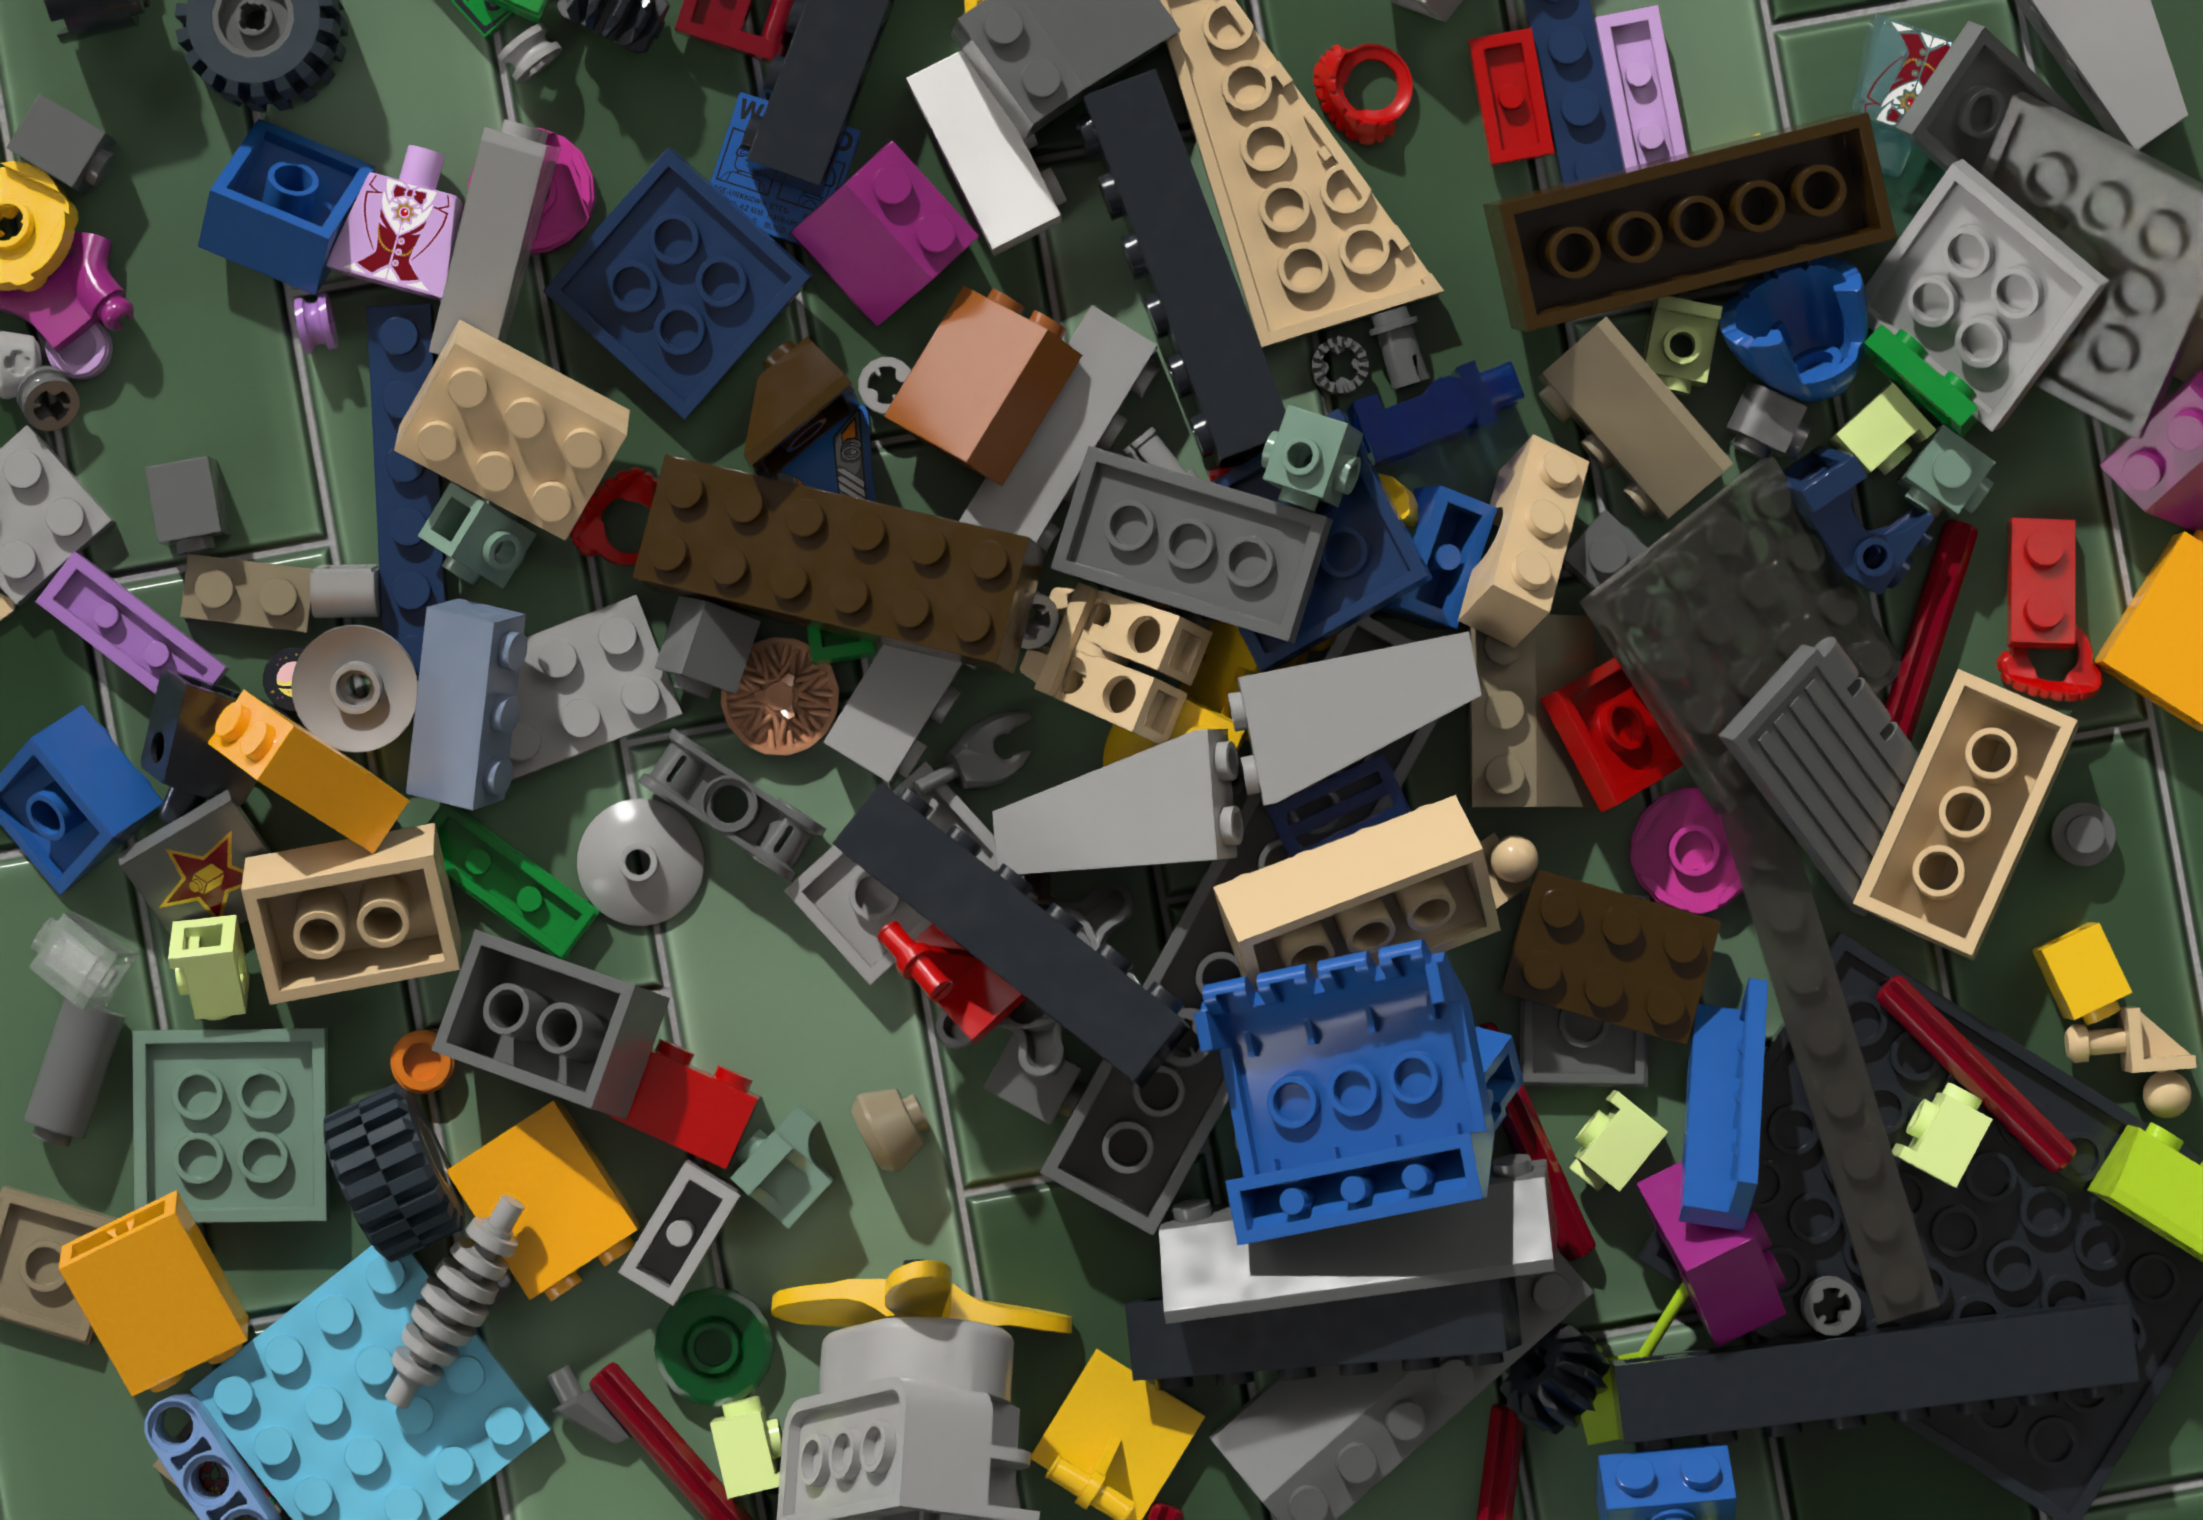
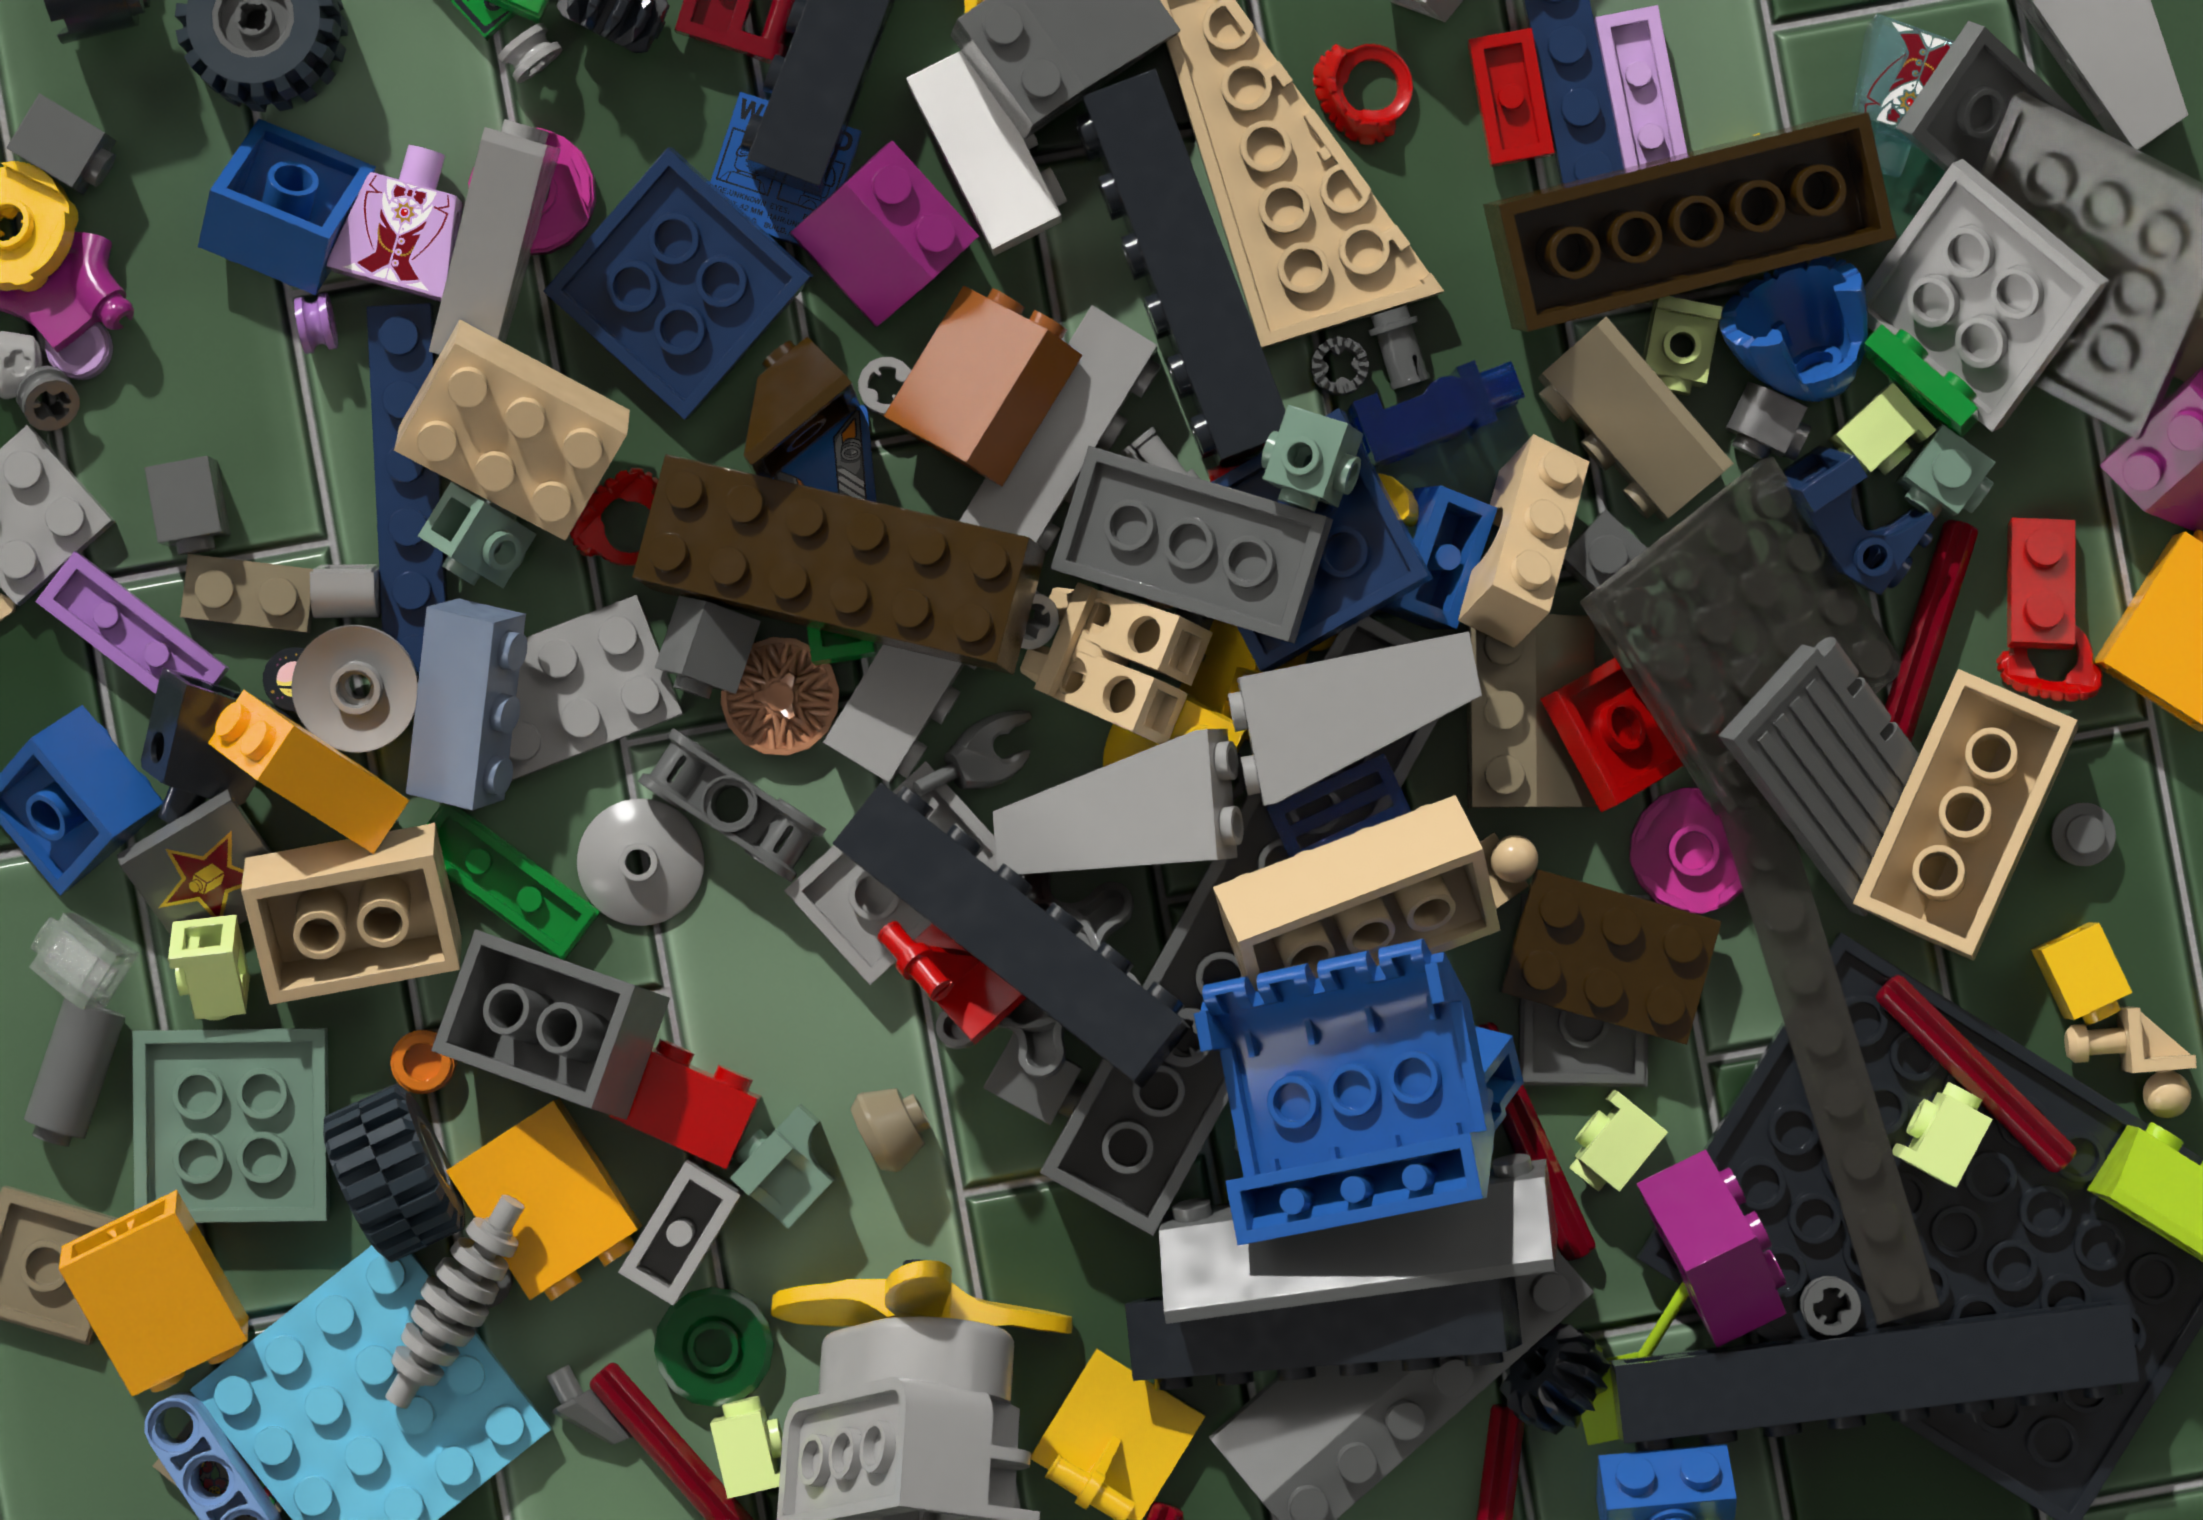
blue fence [1678,978,1768,1231] -> none

